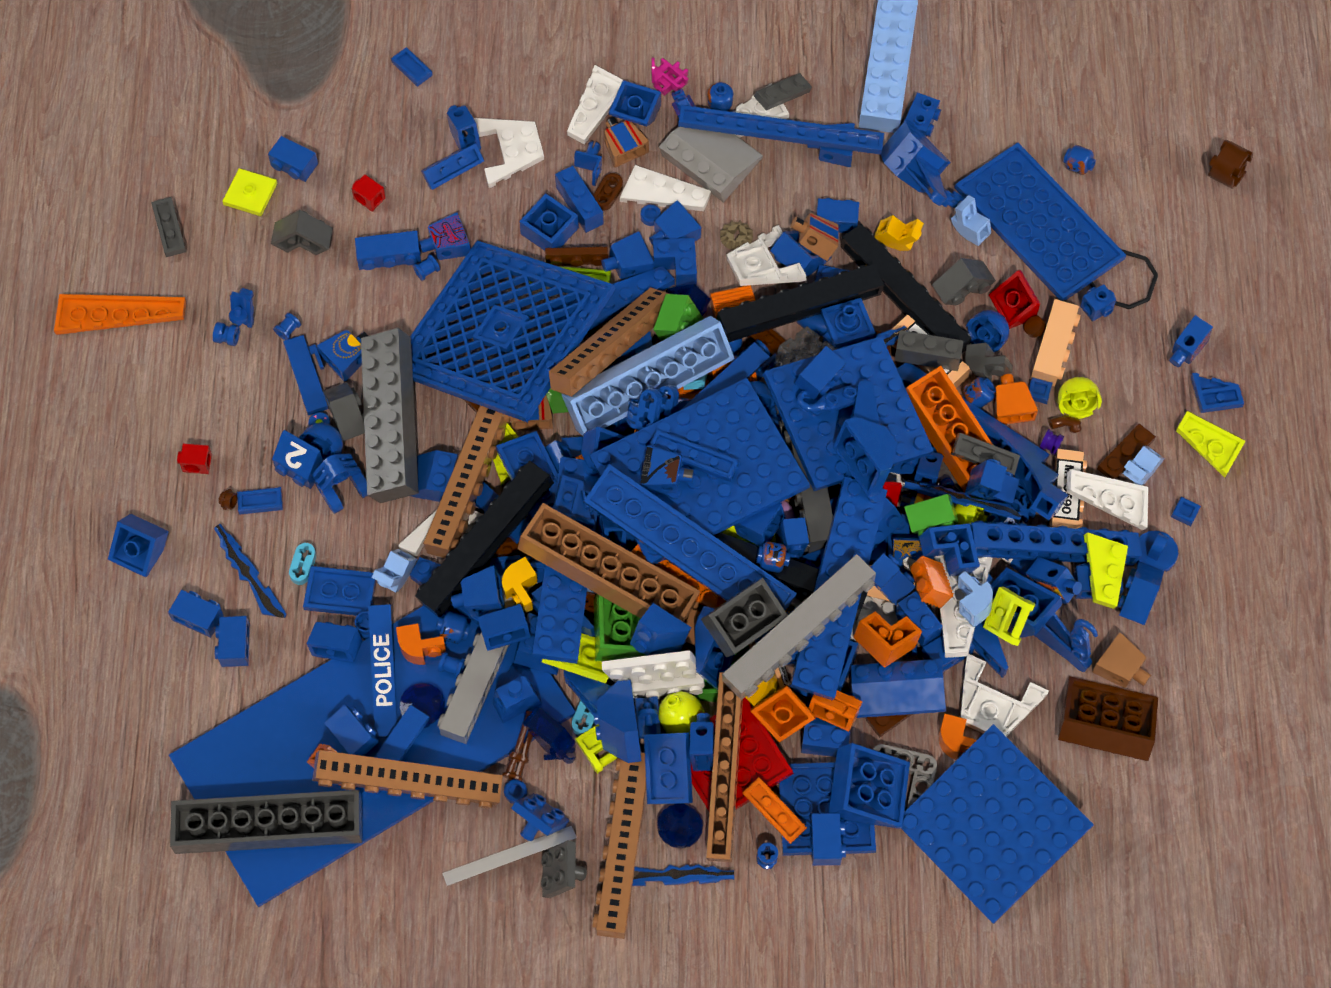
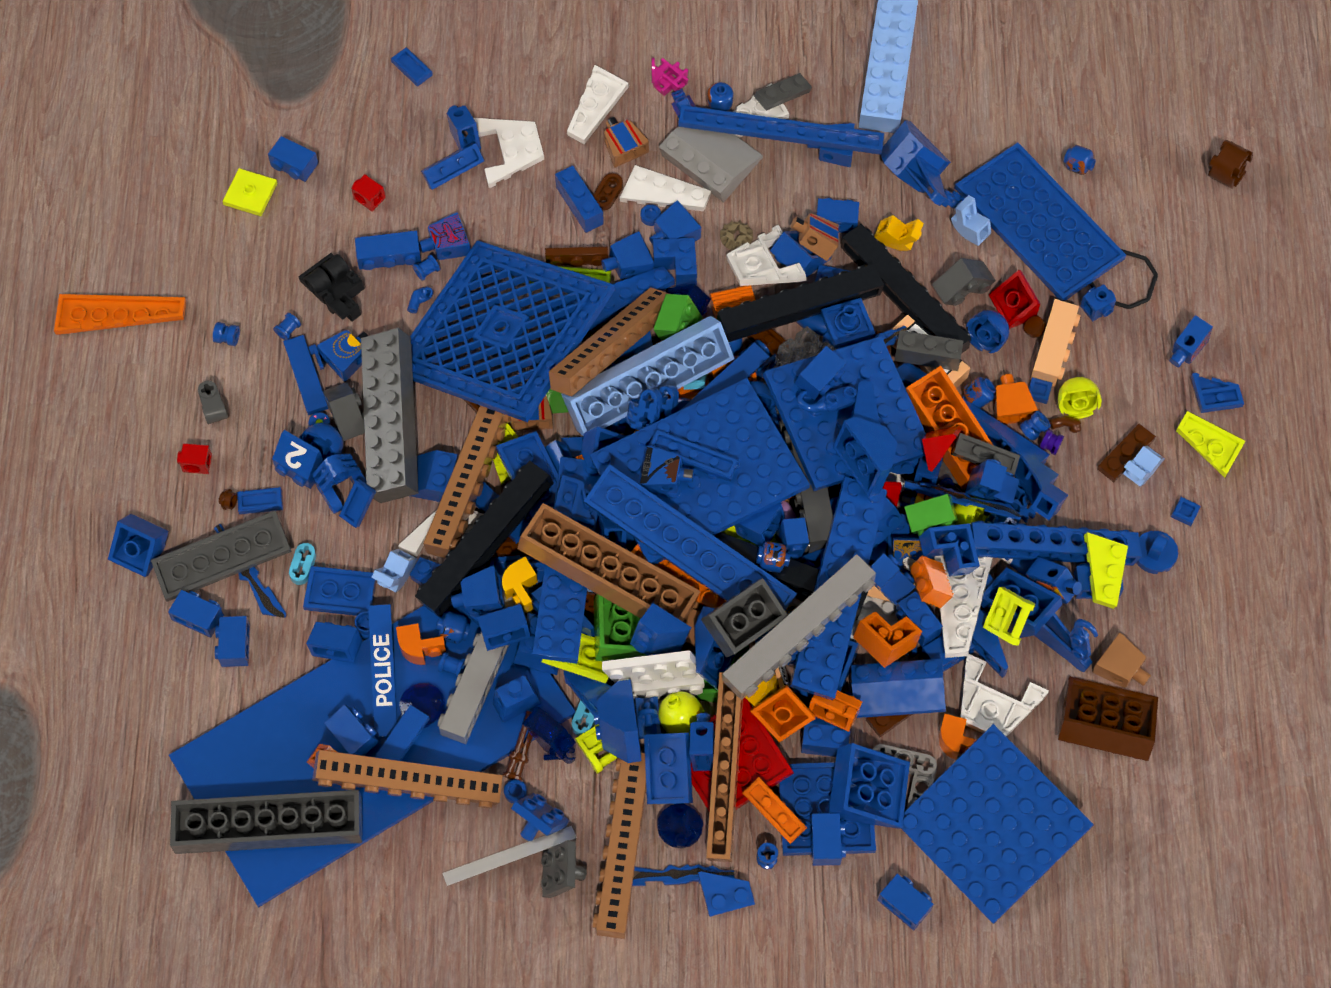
dark grey plate [151,197,186,257] -> none
blue hips [229,288,254,328] -> none
dark grey brick [271,210,333,255] -> none
blue brick [519,193,579,251] -> none
blue bracket [574,141,602,186] -> none
blue slope [609,80,661,127] -> none
blue brick [904,93,941,137] -> none
light blue brick [958,571,993,627] -> none
dark grey brick [965,343,1013,381] -> none
brick [1049,449,1087,529] -> none
white wing [1066,469,1148,530] -> none
blue brick [1117,562,1164,625] -> none
none -> dark grey plate [151,510,292,602]
none -> dark grey piece [198,380,228,424]
none -> black plate [298,253,365,322]
none -> blue tile [339,479,376,528]
none -> blue arm [407,287,433,313]
none -> blue wing [697,871,755,917]
none -> blue brick [878,874,934,931]
none -> red slope [922,426,963,472]
none -> blue wheel [1020,411,1051,441]

